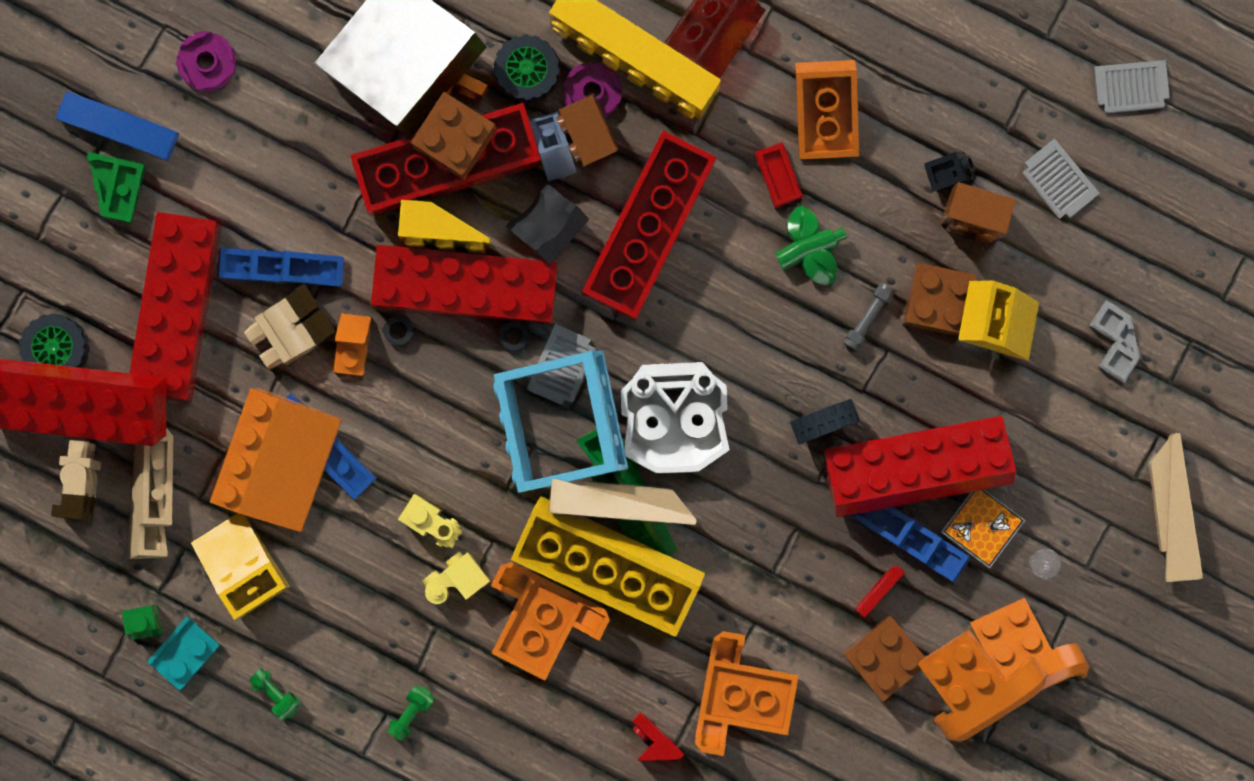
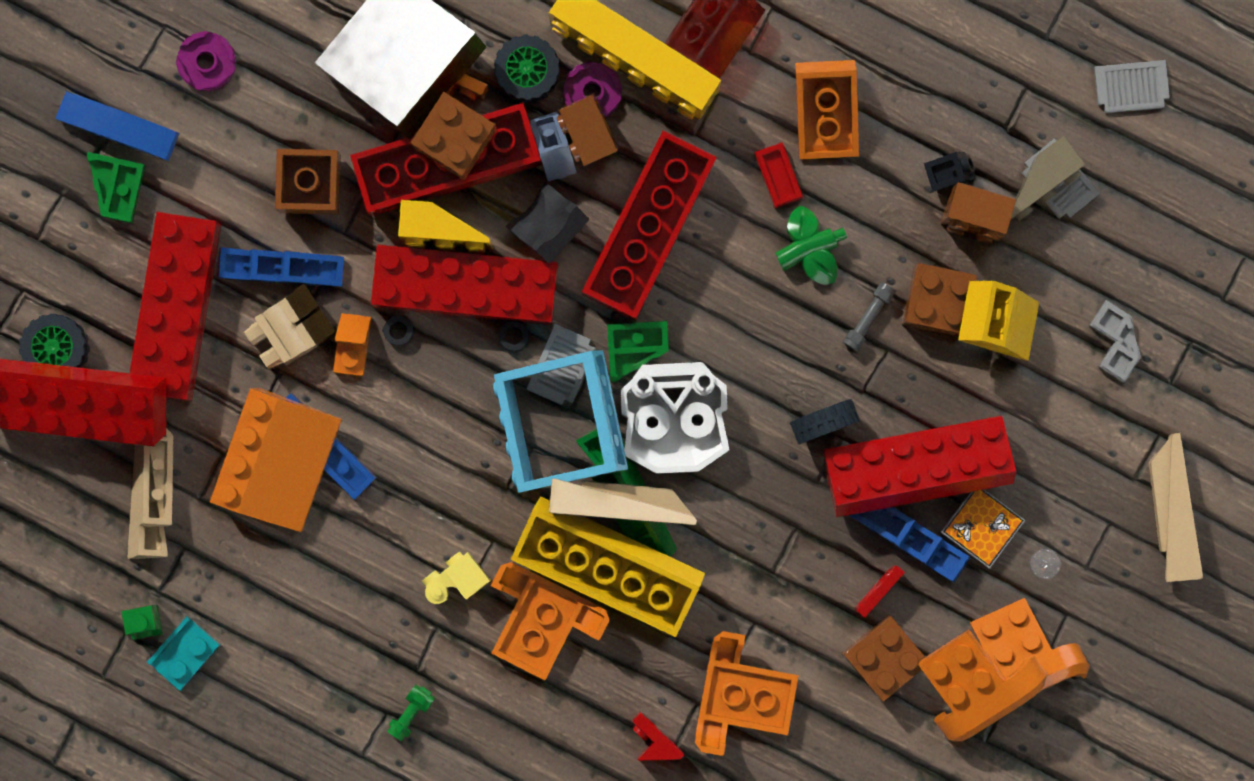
tan hips [51,440,101,522] -> none
yellow slope [191,513,290,620] -> none
green bar [248,668,301,721] -> none
light yellow brick [398,494,463,548] -> none
none -> dark orange brick [275,149,341,215]
none -> green wing [607,320,669,382]
none -> dark tan slope [1011,136,1085,221]

